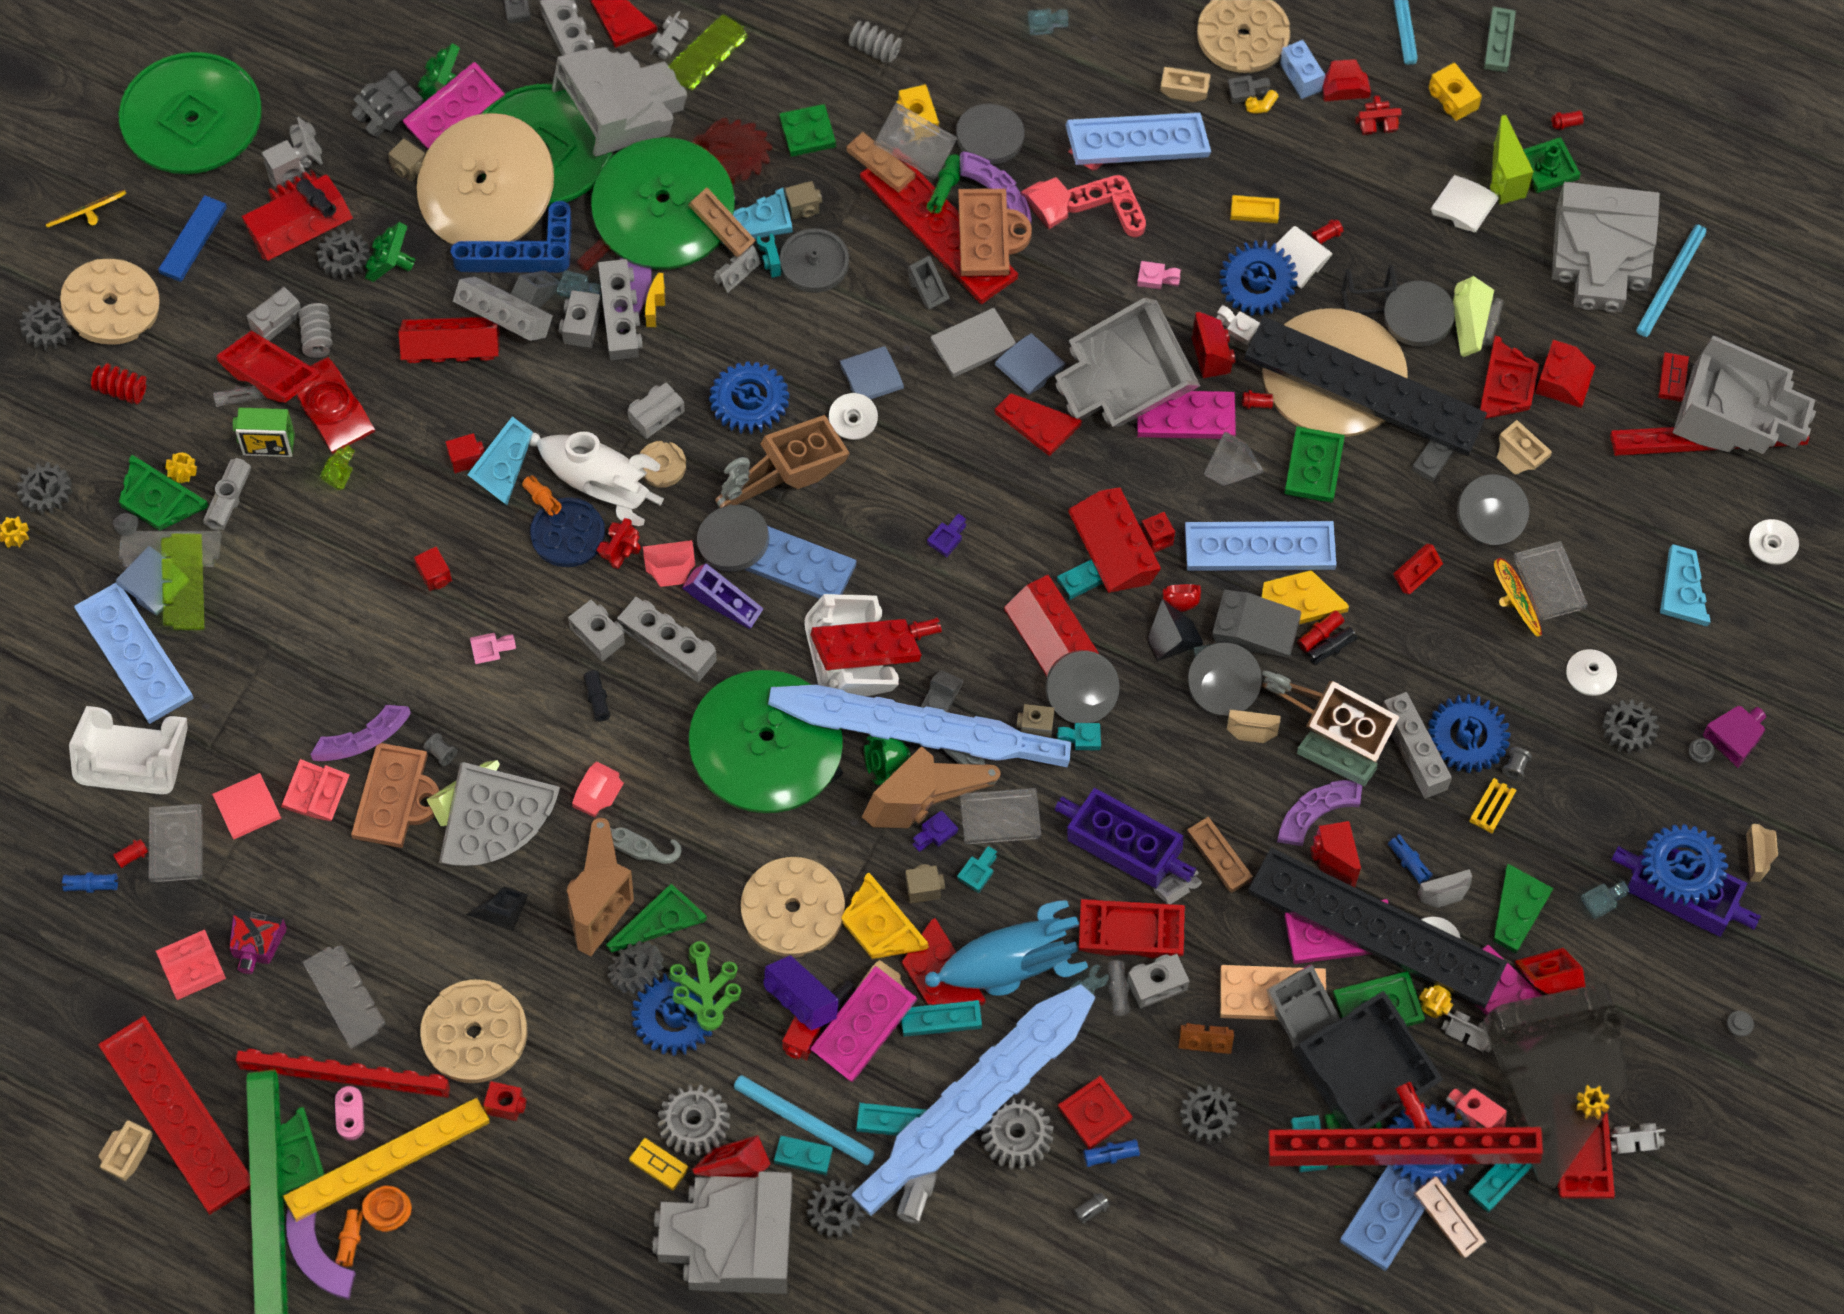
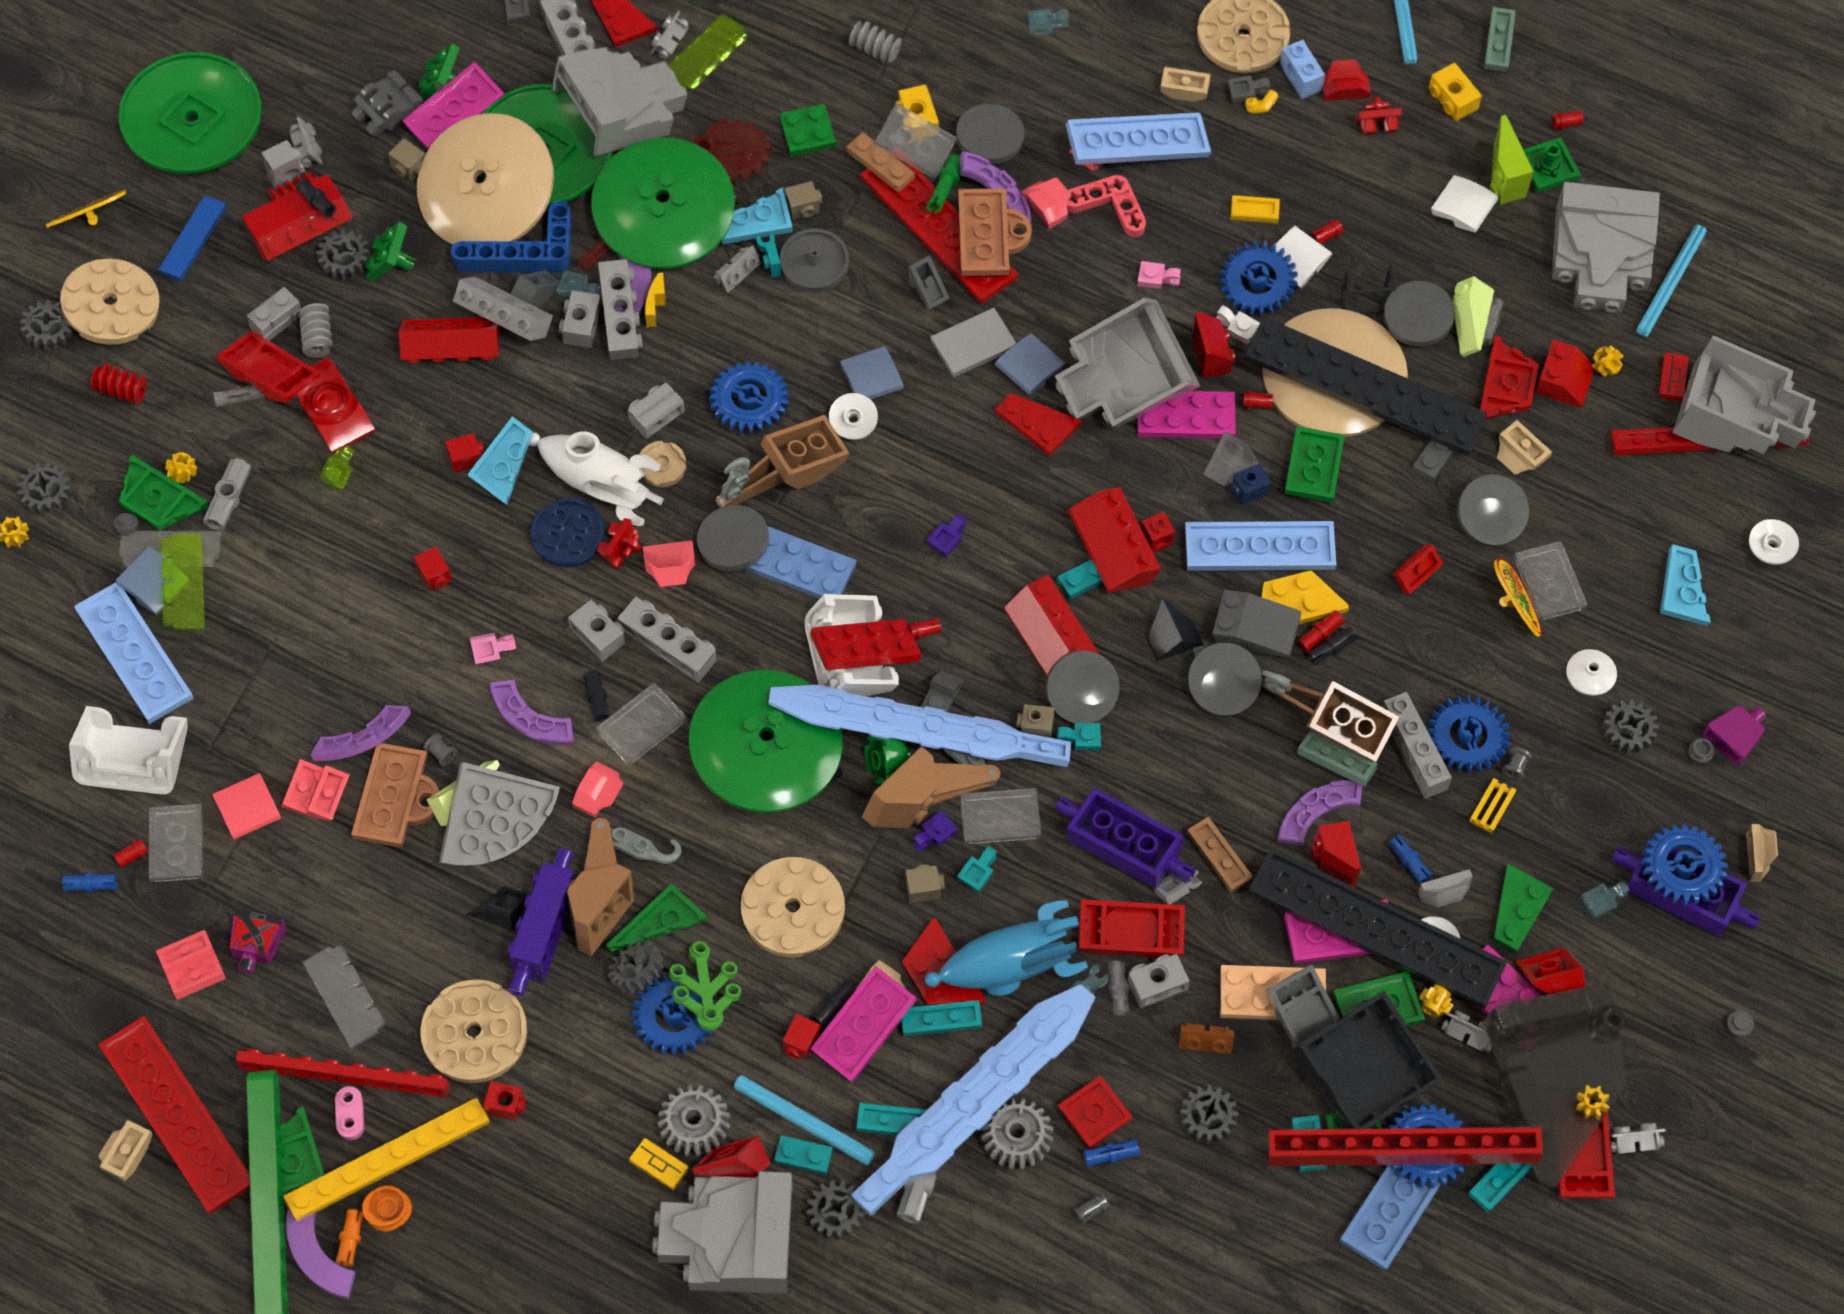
piece [233,408,295,457] -> none
orange pin [522,475,562,516] -> none
dark purple slope [682,563,764,629] -> none
medium nougat plate [688,187,756,258] -> none
dark purple brick [764,955,838,1031] -> none
yellow wing [841,873,929,959] -> none
red hair [1163,584,1201,612] -> none
tan slope [1227,710,1281,743] -> none
red pin [1395,1081,1433,1129] -> none
plate [1413,1176,1486,1258] -> none
coral torso [1446,1089,1507,1128] -> none
none -> medium lavender tile [490,679,574,745]
none -> dark purple brick [507,848,575,996]
none -> clear tile [596,682,687,766]
none -> dark blue brick [1231,463,1271,505]
none -> yellow gear [1592,345,1623,377]

